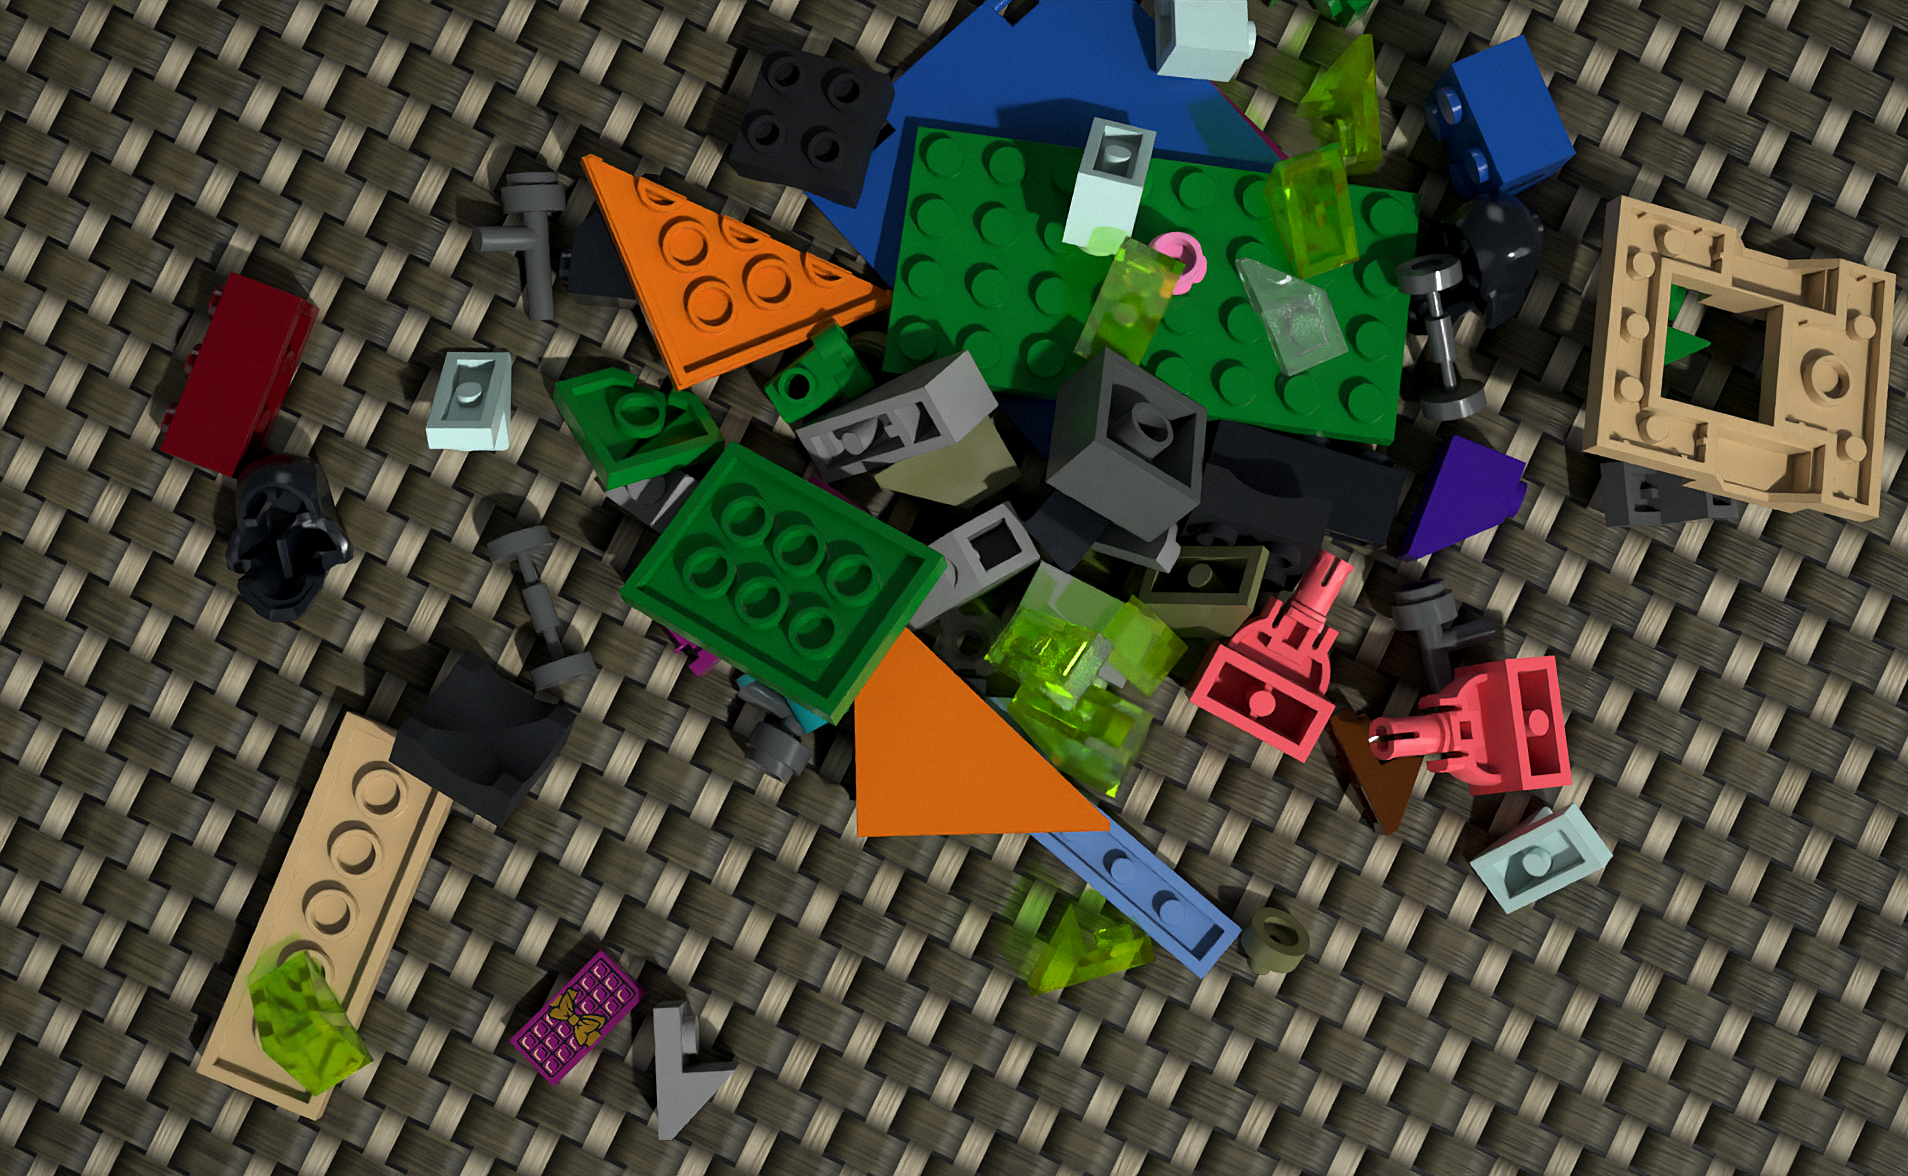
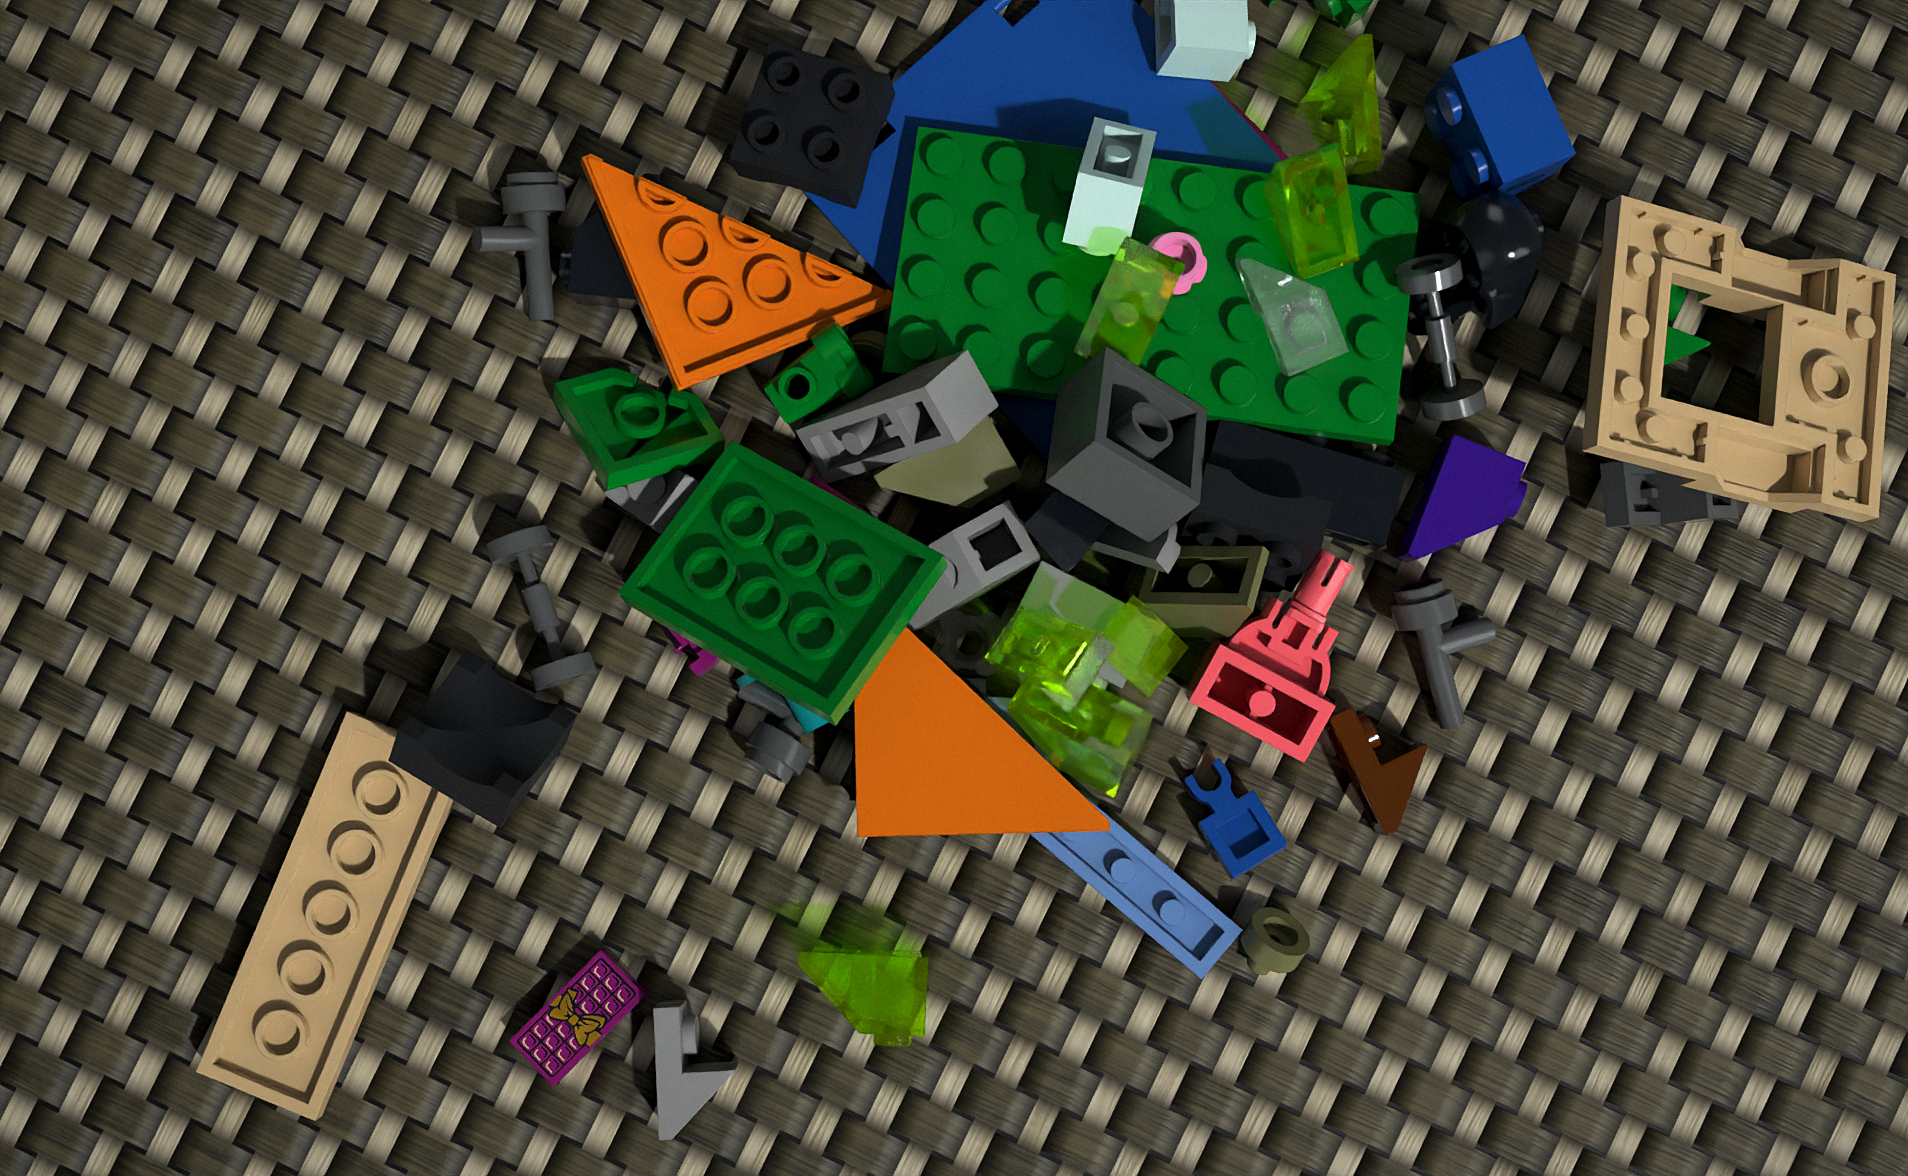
dark red brick [160,271,320,479] -> none
black head [225,452,354,623] -> none
clear neon green slope [248,950,374,1097] -> none
light aqua slope [426,352,512,451] -> none
clear neon green slope [1026,899,1156,997] -> none
coral brick [1369,656,1572,796] -> none
light aqua slope [1469,802,1613,914] -> none
none -> clear neon green slope [798,945,929,1047]
none -> blue plate [1183,758,1288,881]

